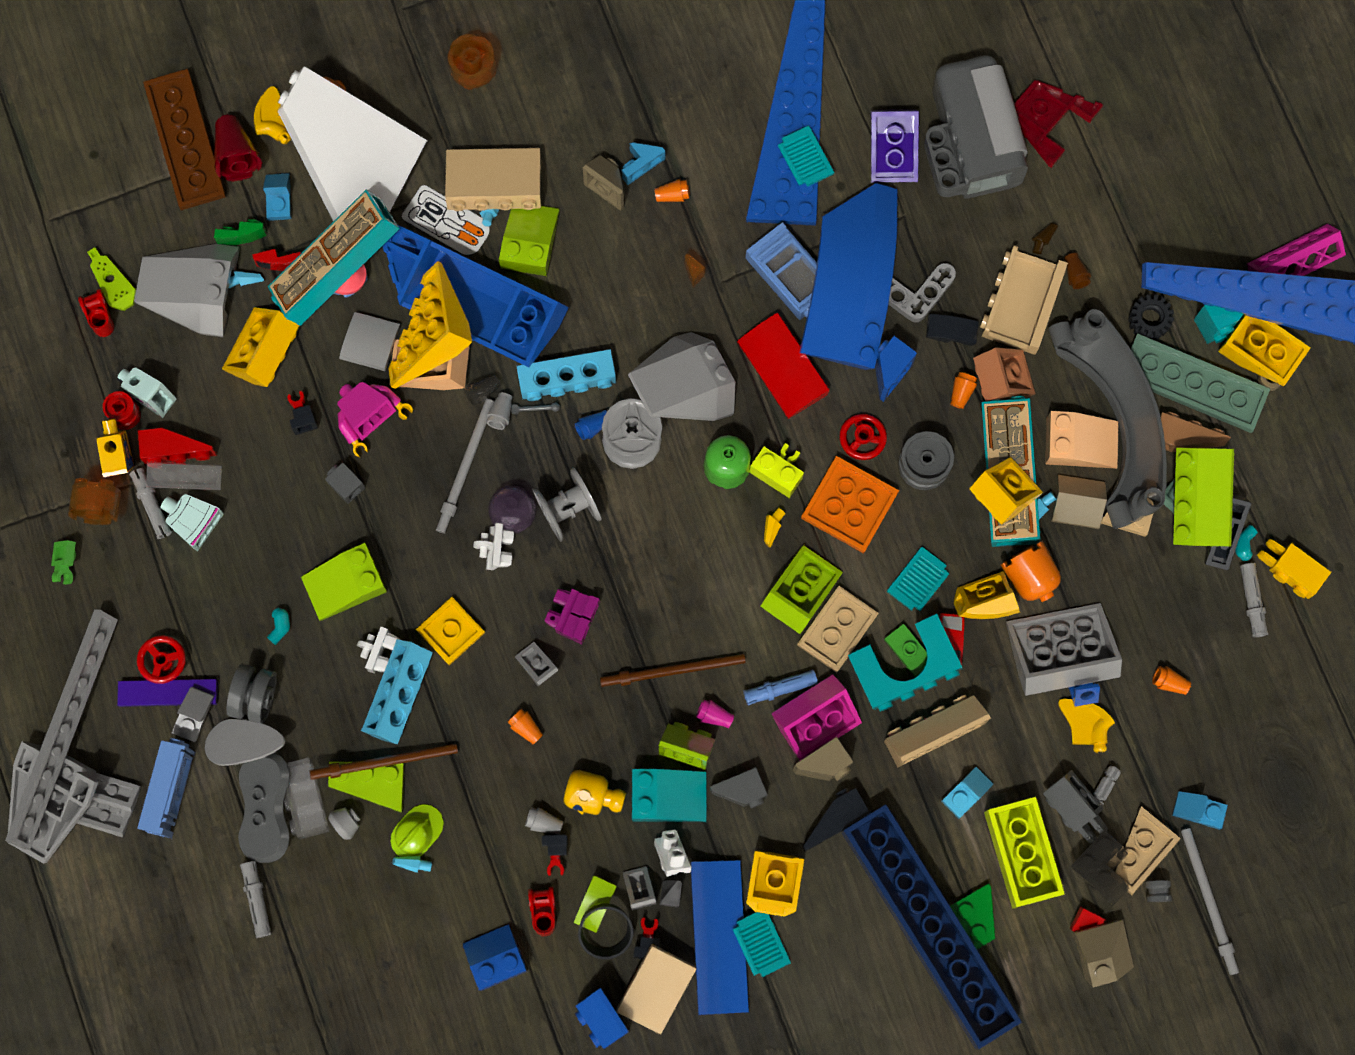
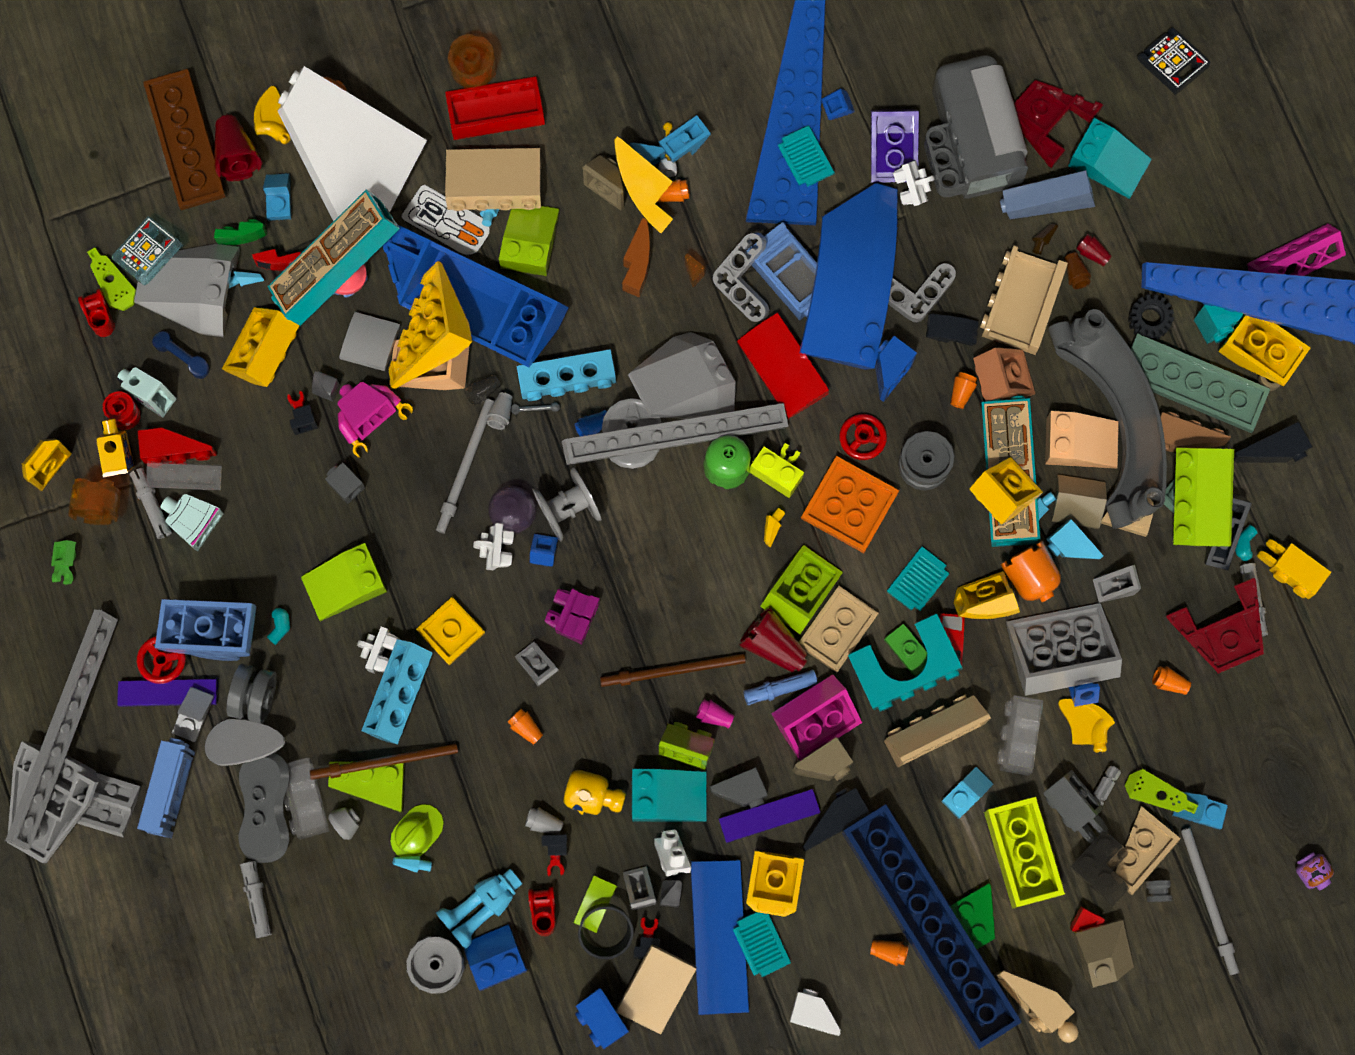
none -> yellow slope [21,438,72,491]
none -> clear light blue container [112,216,183,285]
none -> dark blue bar [152,331,210,379]
none -> medium blue brick [155,599,256,661]
none -> flat silver slope [312,371,340,402]
none -> light grey wheel [407,937,465,994]
none -> medium azure piece [436,869,522,949]
none -> red slope [445,77,545,140]
none -> blue slope [530,534,558,566]
none -> light grey plate [562,403,789,465]
none -> yellow slope [614,136,673,233]
none -> dark orange slope [622,218,650,298]
none -> white hinge [658,122,677,177]
none -> dark azure slope [659,115,711,163]
none -> light grey beam [713,233,769,322]
none -> dark purple tile [719,789,820,843]
none -> dark red cone [739,607,807,672]
none -> white slope [789,989,841,1036]
none -> blue slope [821,89,855,120]
none -> orange cone [870,940,908,966]
none -> white hips [893,161,935,206]
none -> tan slope [993,971,1078,1043]
none -> clear brick [997,695,1043,776]
none -> sand blue slope [1000,171,1095,219]
none -> medium azure slope [1046,520,1103,559]
none -> teal slope [1068,118,1152,199]
none -> dark red cone [1076,234,1112,267]
none -> light grey slope [1093,565,1141,603]
none -> lime piece [1125,769,1198,814]
none -> black container [1137,27,1210,95]
none -> dark red wing [1166,577,1264,674]
none -> black slope [1234,422,1313,463]
none -> medium lavender head [1296,852,1334,890]

